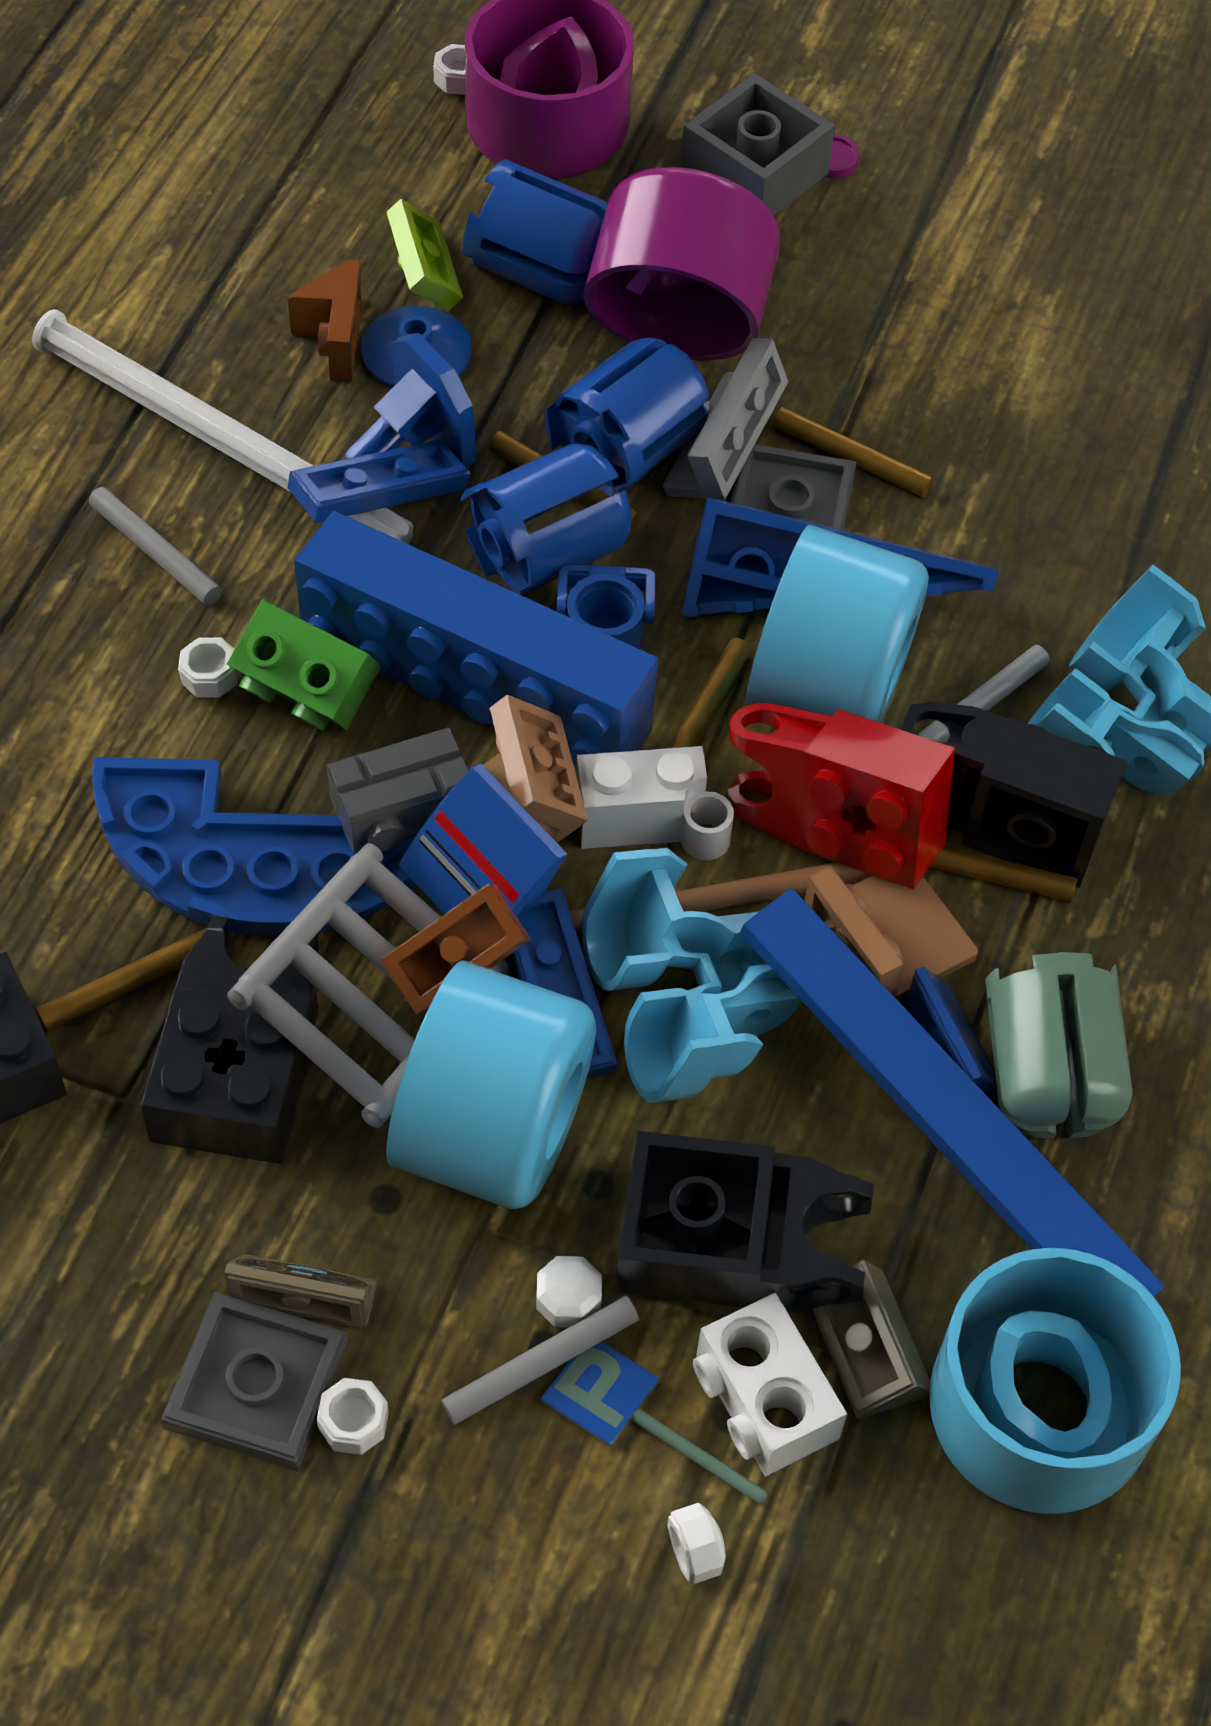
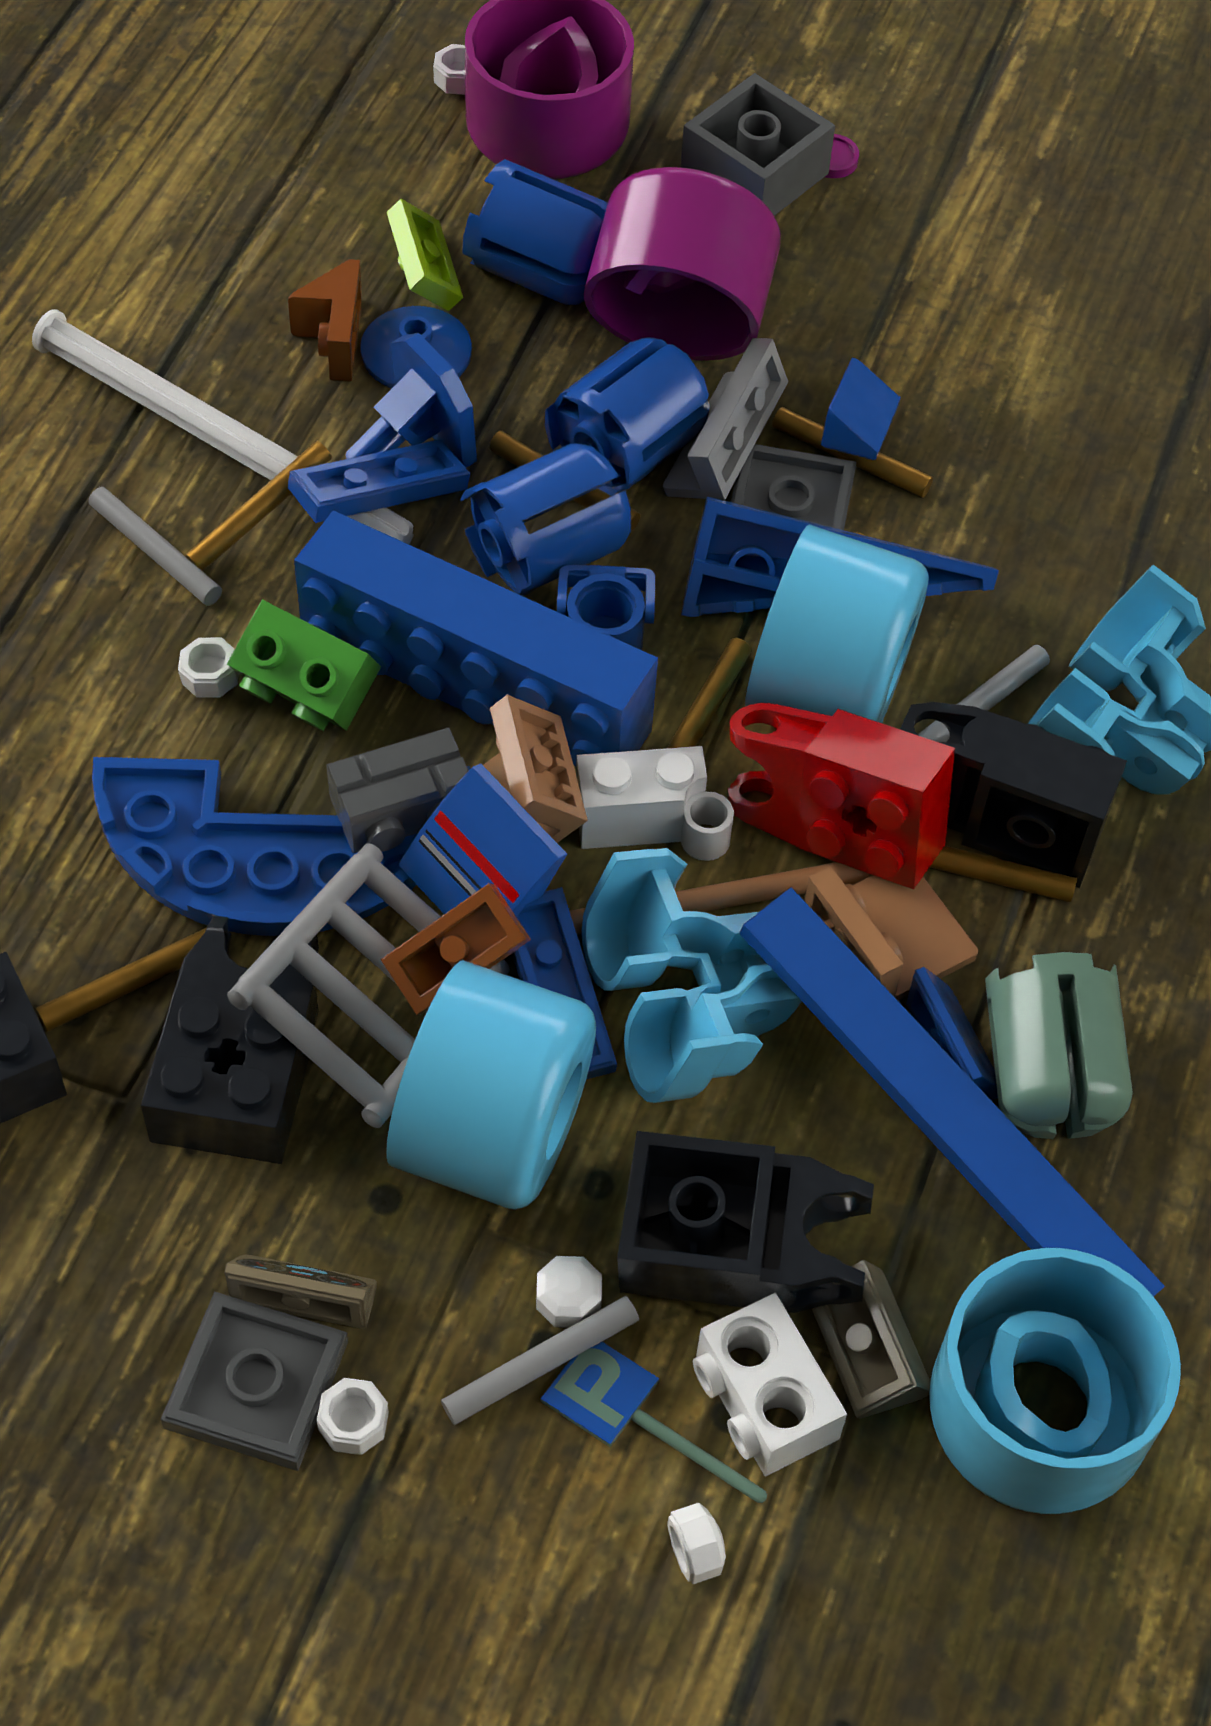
none -> pearl gold bar [185,440,332,571]
none -> blue slope [821,358,901,460]

